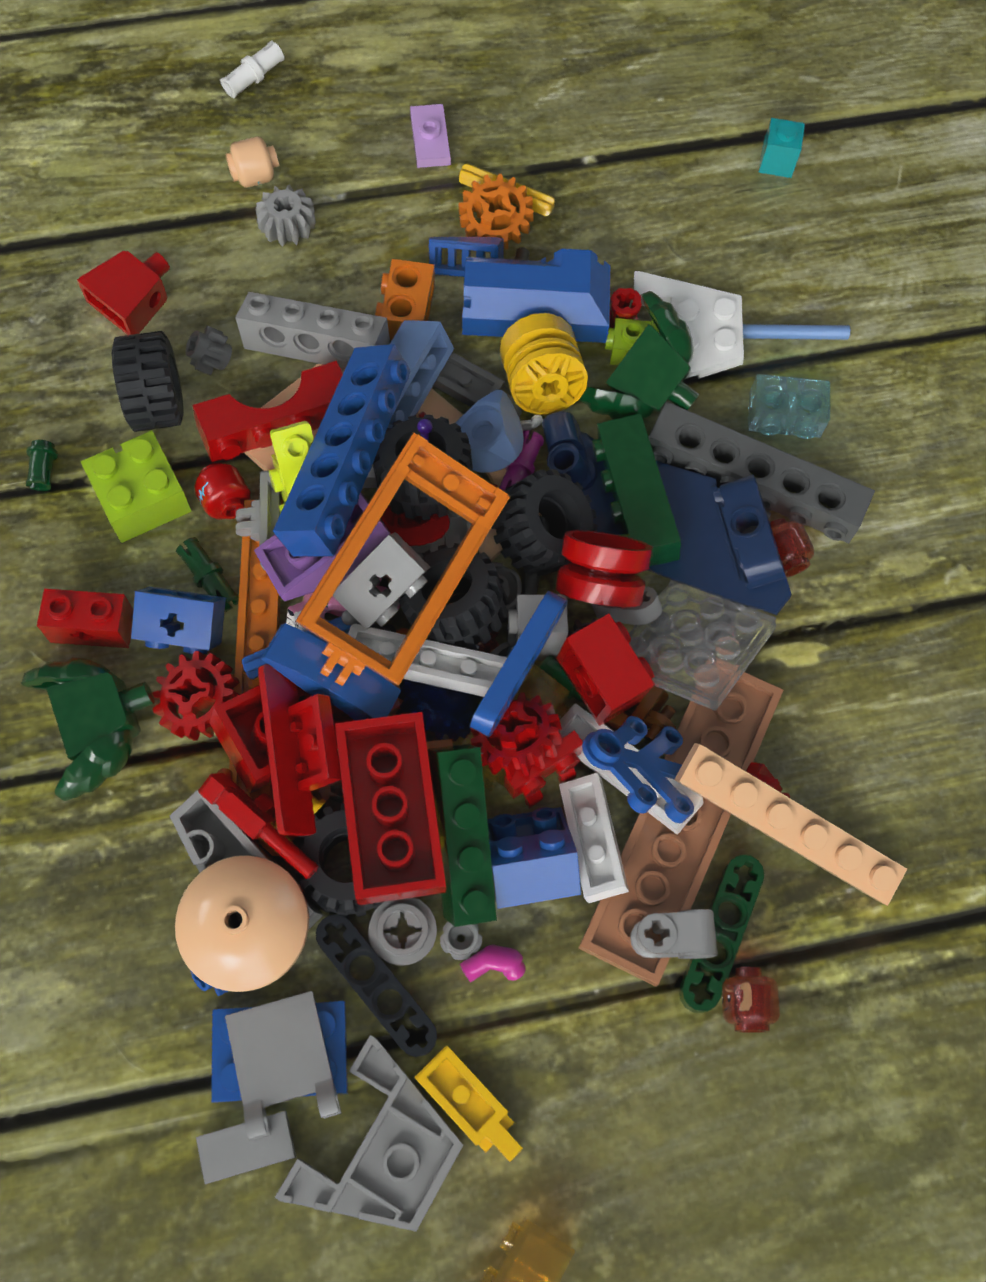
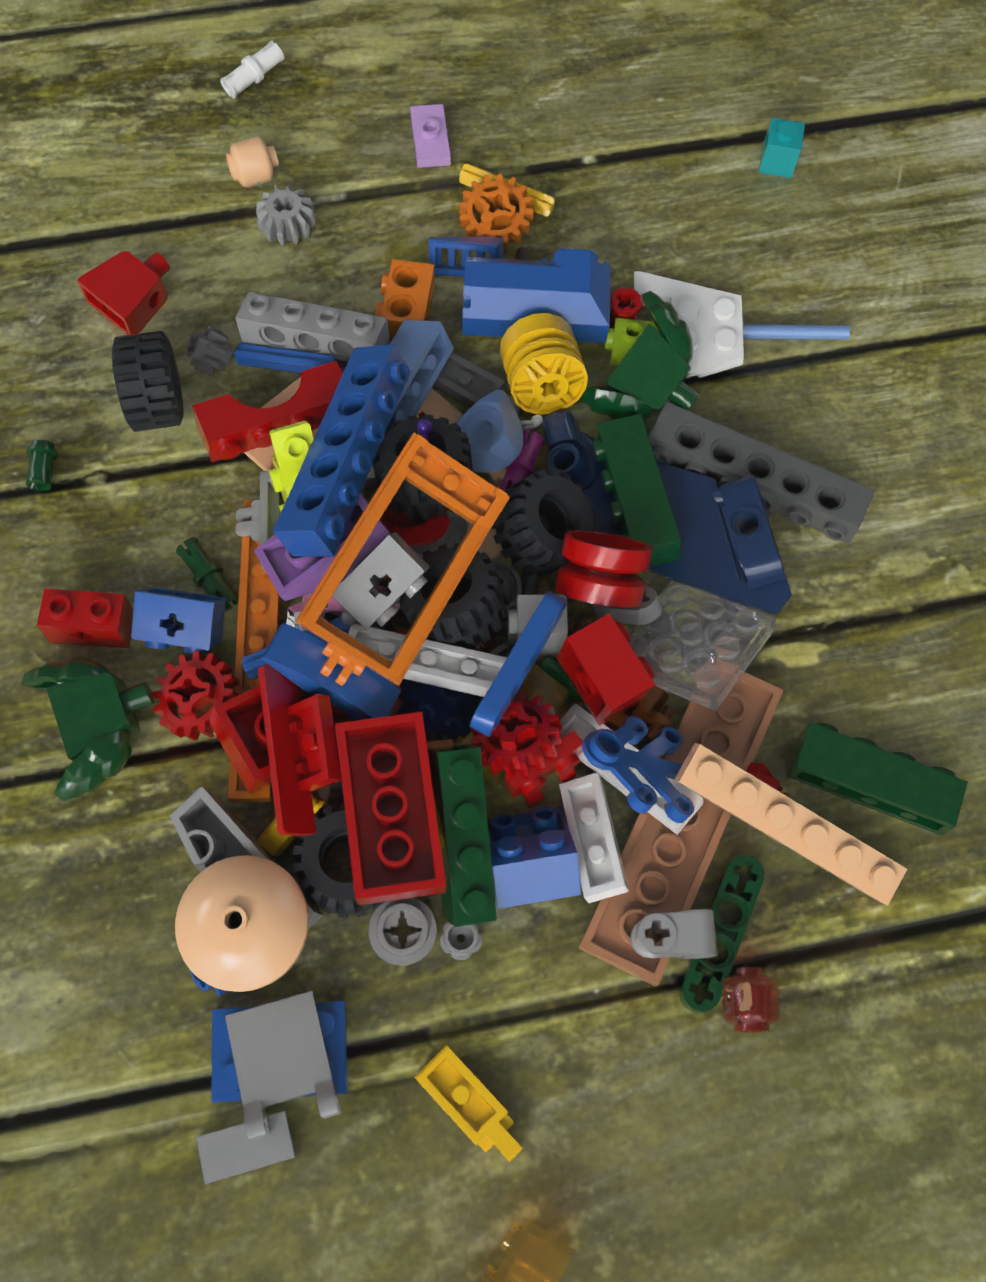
lime piece [80,430,192,543] -> none
red head [194,463,251,520] -> none
red piece [198,768,319,879] -> none
light grey wing [275,1035,463,1232] -> none
black beam [316,914,437,1058] -> none
dark pink arm [459,945,526,983] -> none
clear light blue brick [748,374,830,439] -> none
clear red head [770,518,815,577] -> none
none -> blue axle [234,343,339,373]
none -> dark green brick [786,722,968,835]

